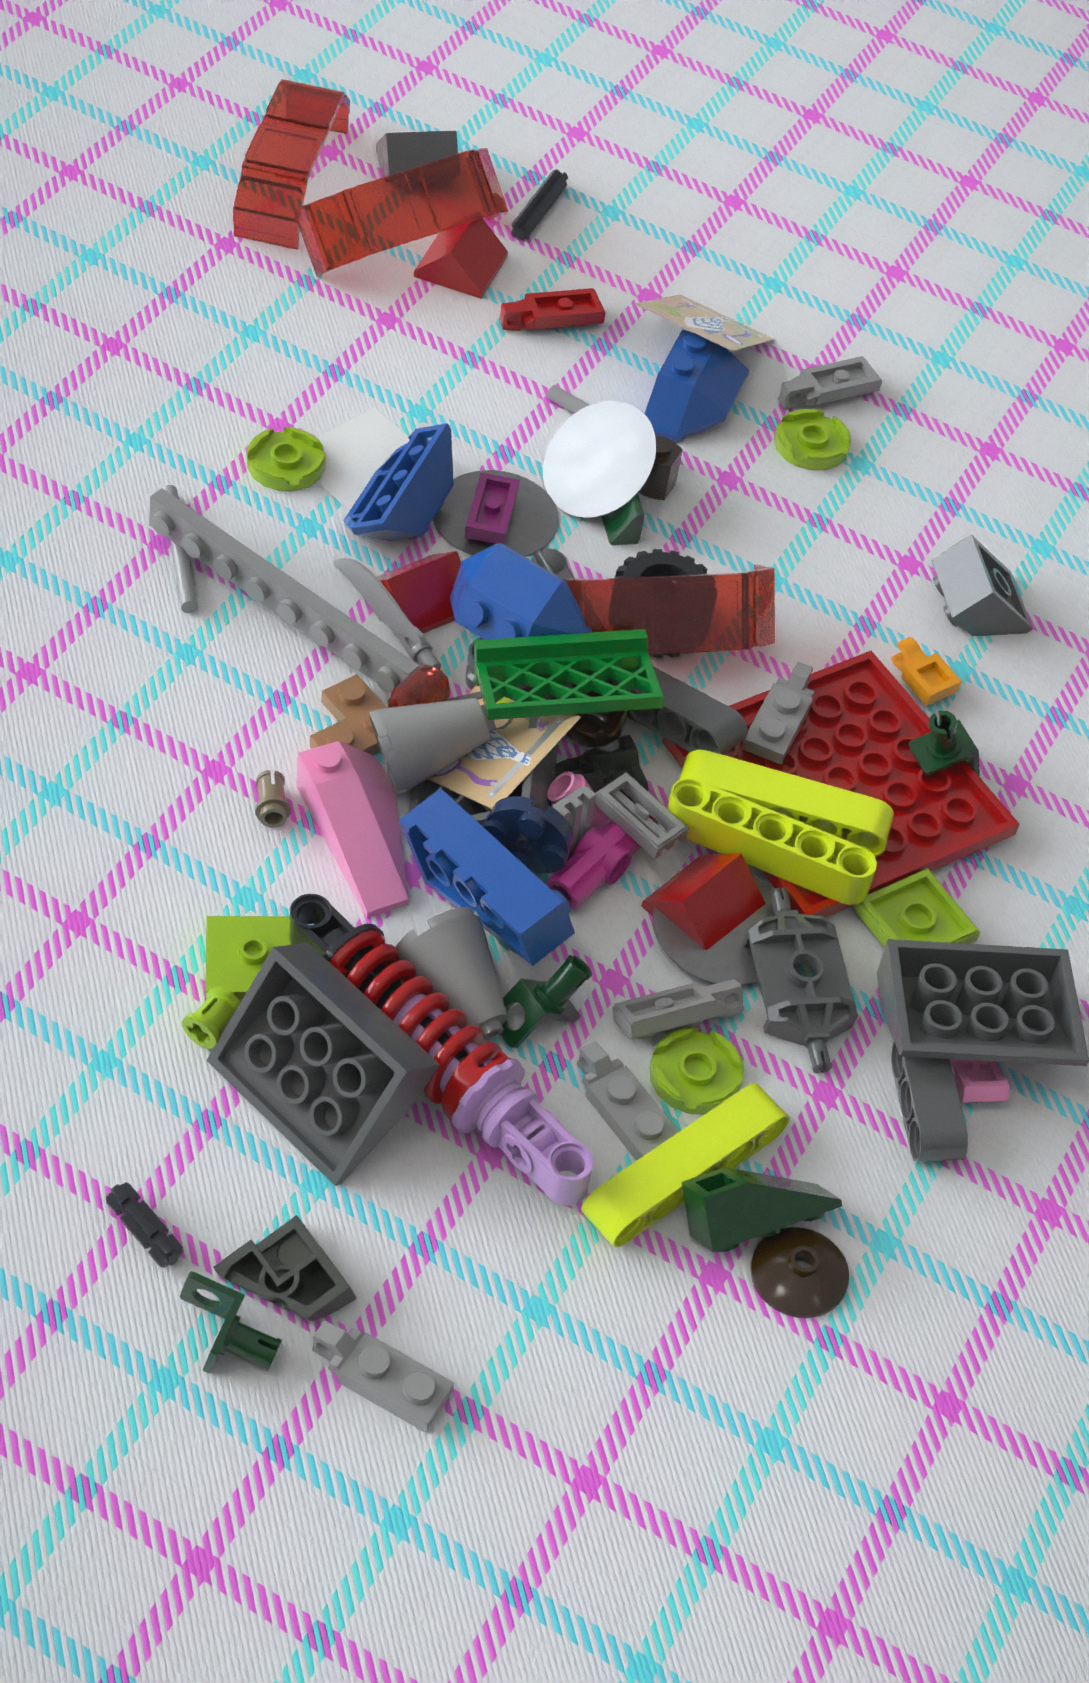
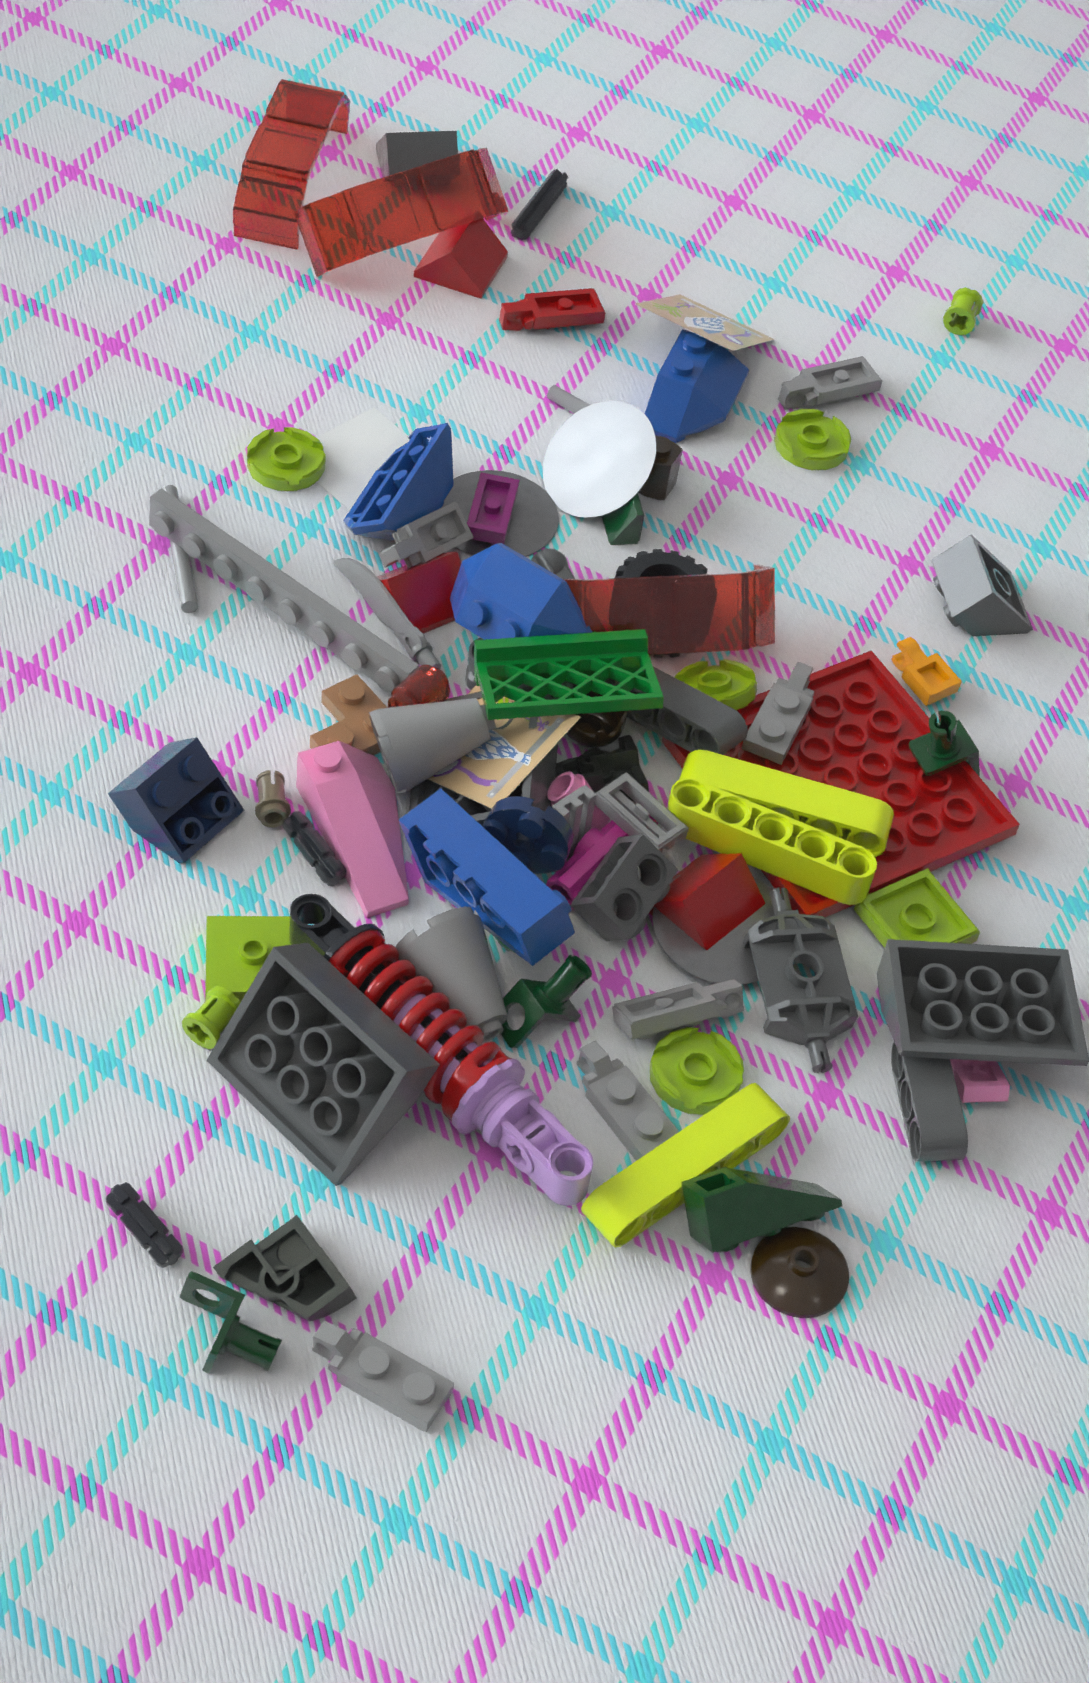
none -> dark blue slope [108,737,245,863]
none -> black axle [283,811,346,886]
none -> light grey hinge [378,501,474,568]
none -> dark grey brick [570,834,678,941]
none -> lime tile [674,659,757,710]
none -> lime bush [943,287,984,335]

